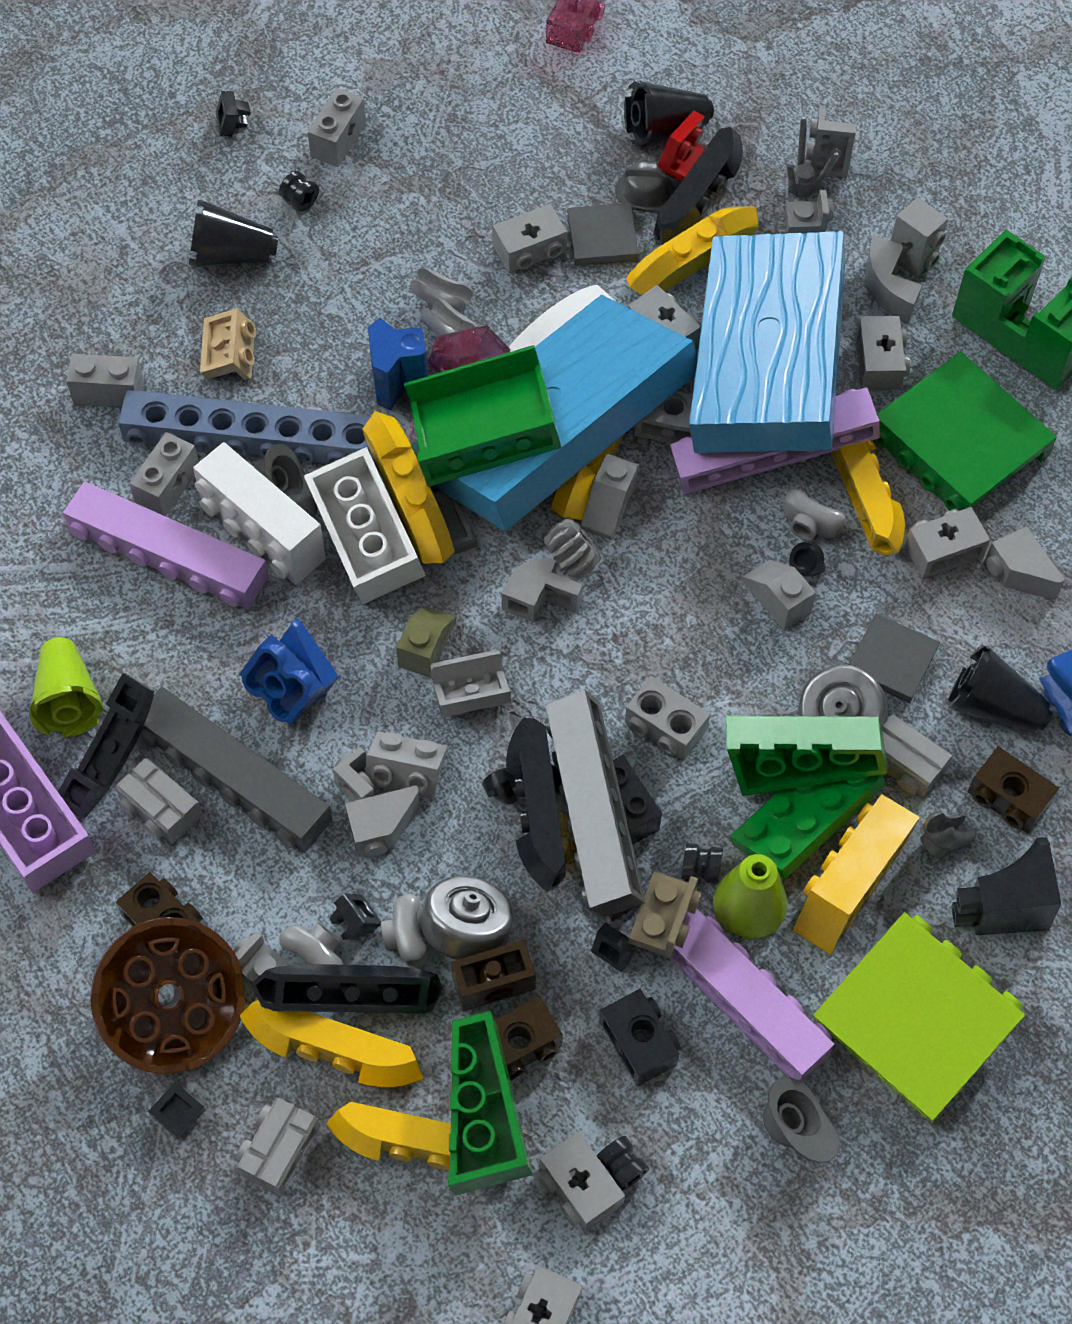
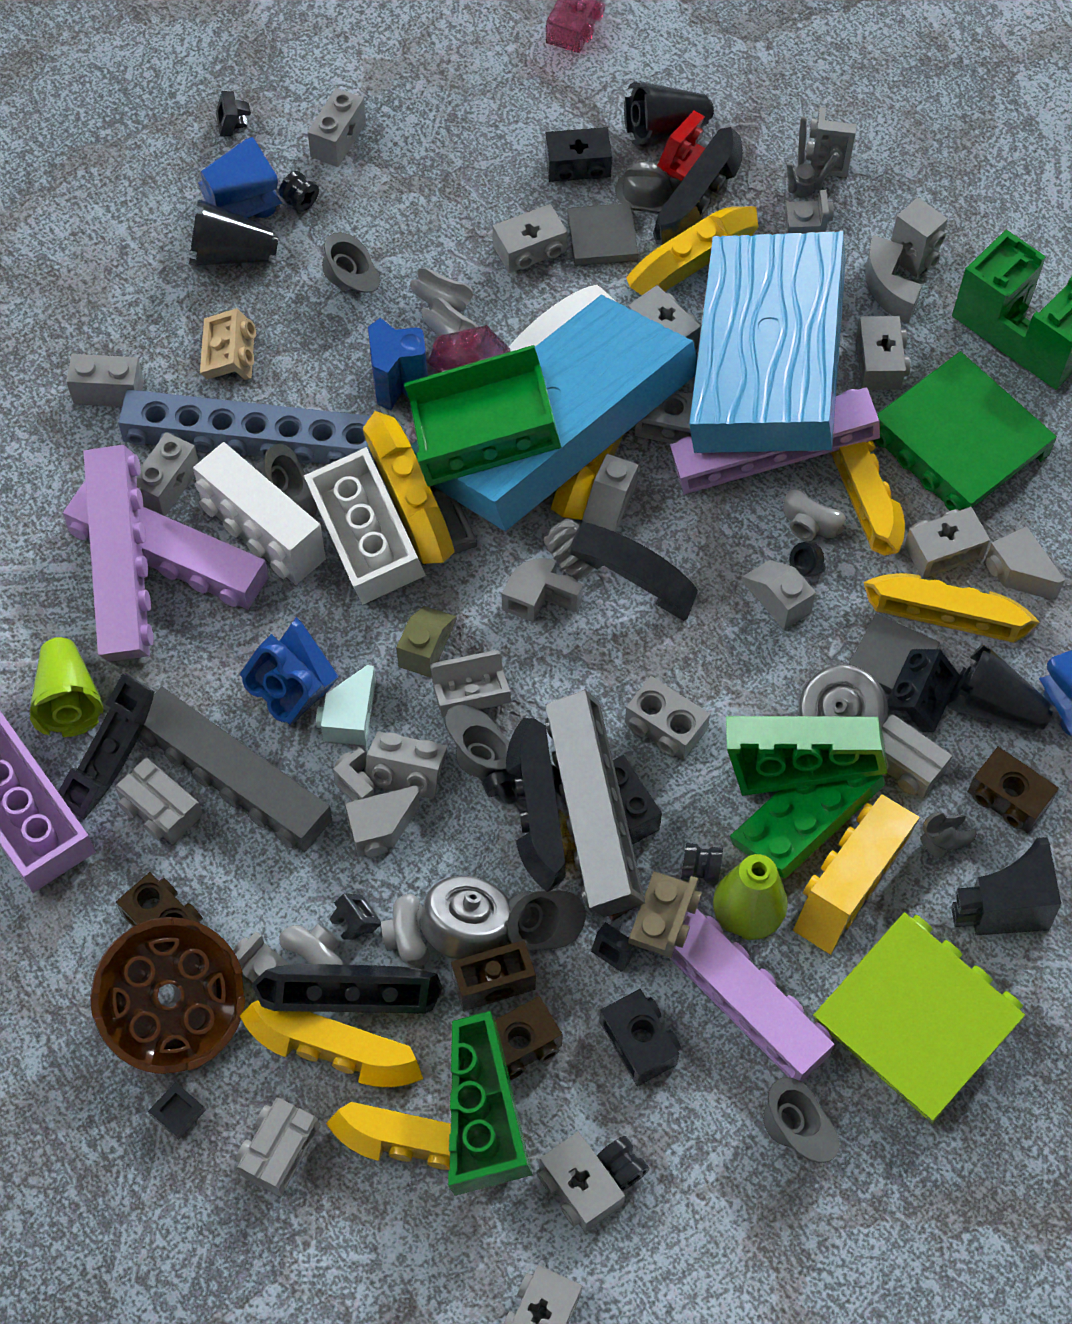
none -> lavender brick [83,445,154,662]
none -> blue piece [198,137,282,219]
none -> light aqua slope [316,665,376,746]
none -> dark grey piece [322,232,380,293]
none -> dark grey piece [445,704,509,782]
none -> dark grey piece [506,890,586,951]
none -> black brick [545,127,612,182]
none -> black slope [568,522,698,621]
none -> yellow brick [863,573,1040,643]
none -> black bracket [887,649,960,732]

